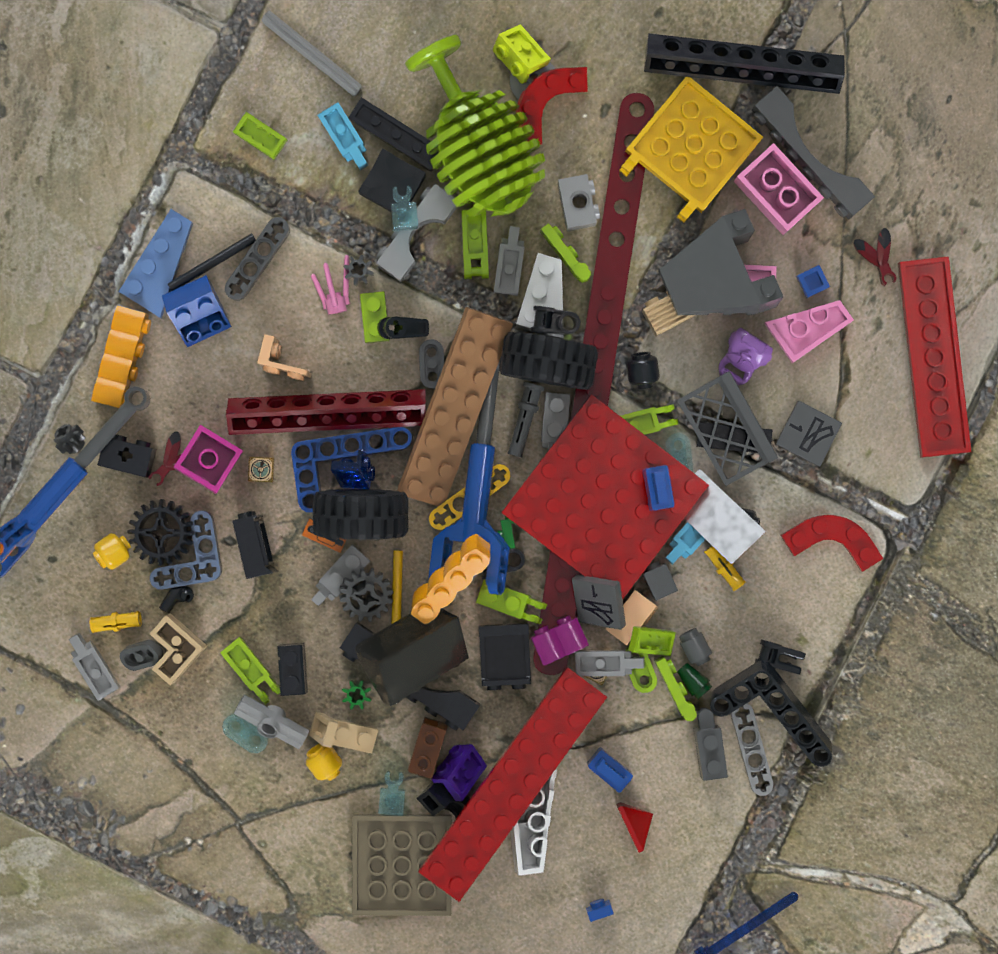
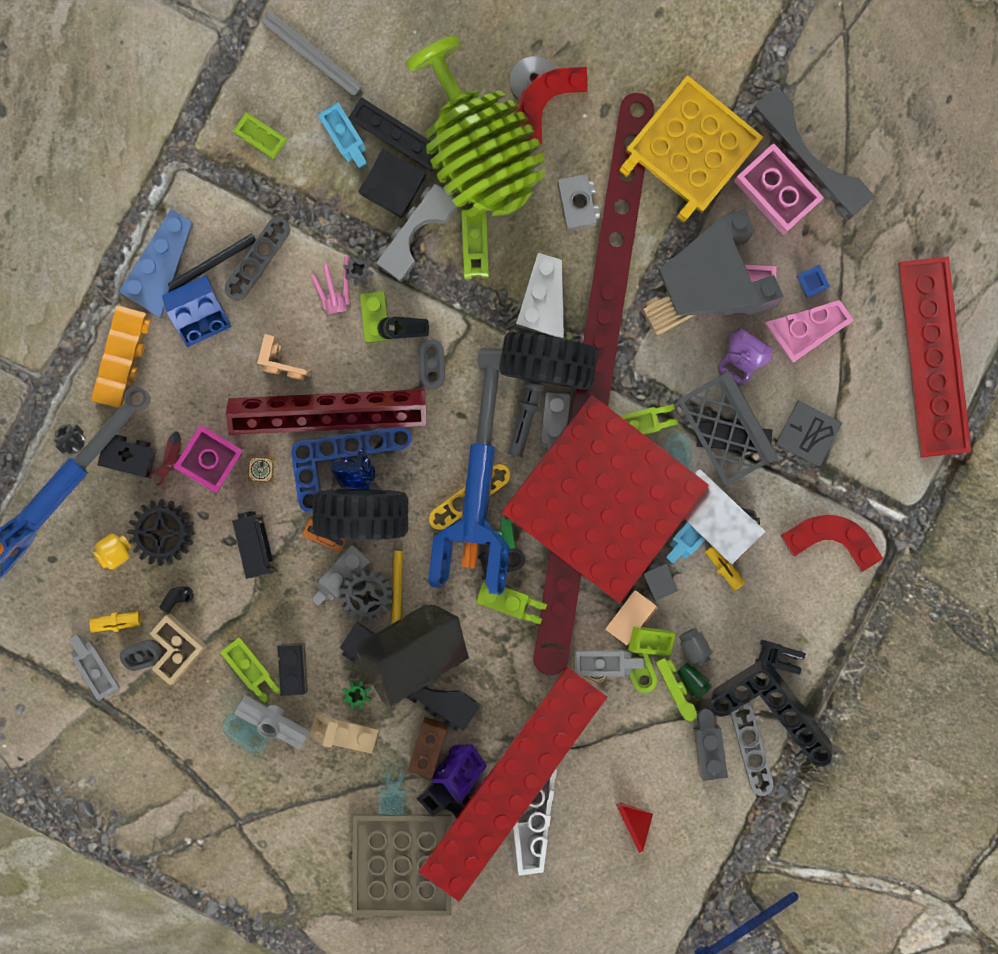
sand blue beam [150,511,222,589] -> none
yellow head [305,744,342,781] -> none
clear light blue plate [391,186,418,231] -> none
medium nougat plate [397,307,513,506] -> none
light orange brick [411,534,490,624] -> none
black panel [479,623,531,690] -> none
neon yellow bracket [493,24,551,84] -> none
light grey hinge [494,226,524,296] -> none
black piece [530,306,581,335] -> none
magenta brick [531,615,589,666] -> none
lime hinge [540,223,591,283] -> none
dark grey tile [572,575,626,630] -> none
blue plate [586,899,614,922] -> none
blue piece [587,747,633,793] -> none
black head [626,352,660,389] -> none
blue piece [642,465,674,511] -> none
black brick [644,33,845,94] -> none
dark red piece [853,228,897,287] -> none

